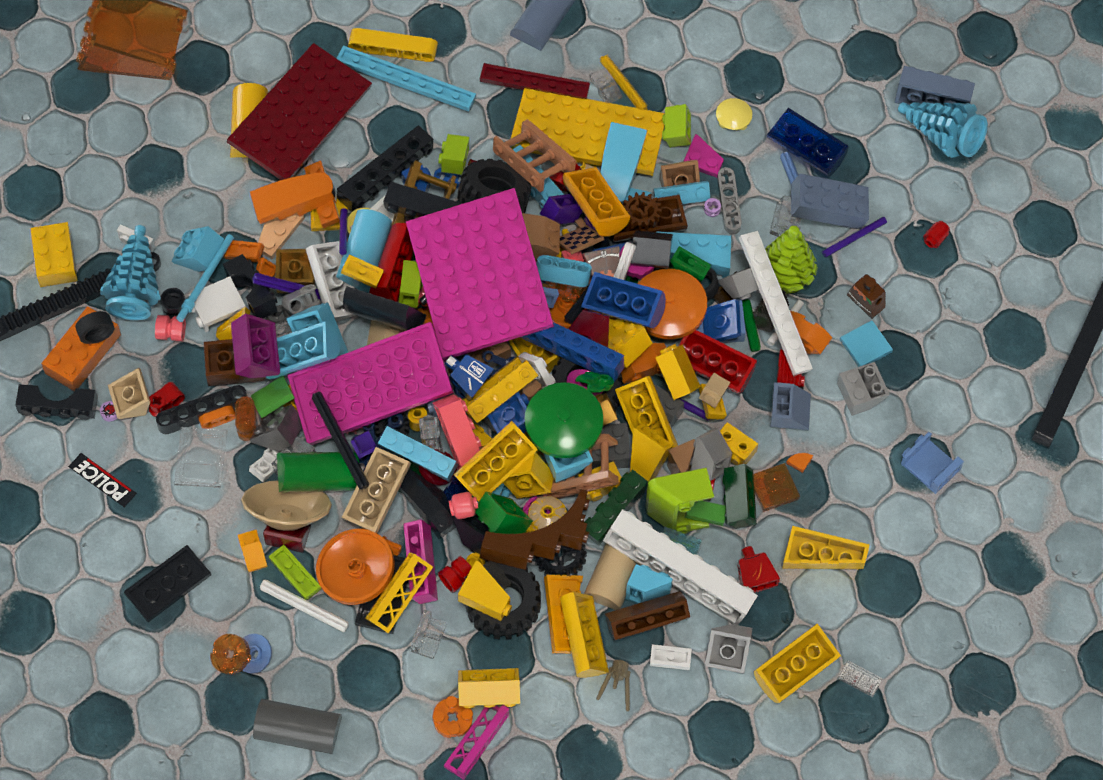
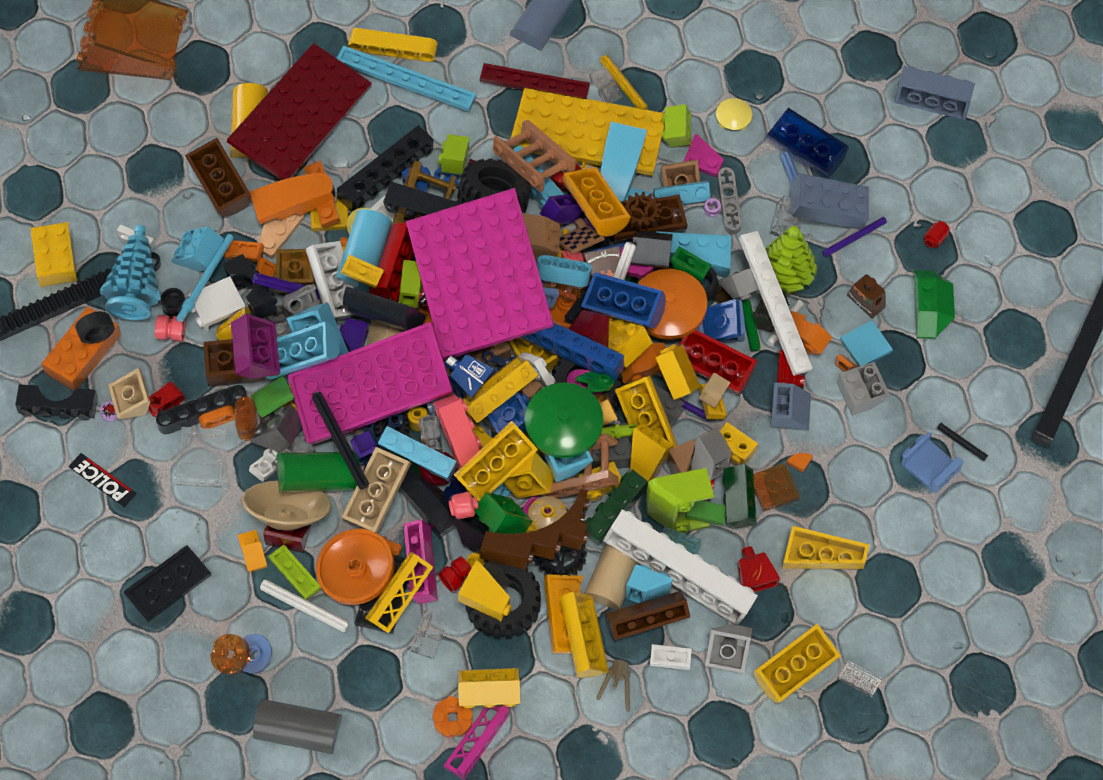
dark purple bar [339,208,348,255] -> none
medium azure plant [898,102,988,158] -> none
none -> reddish brown brick [185,138,252,216]
none -> dark purple slope [339,318,369,352]
none -> lime pin [601,423,637,440]
none -> orange slope [835,354,858,372]
none -> green wedge [913,270,955,339]
none -> black bar [937,423,989,461]

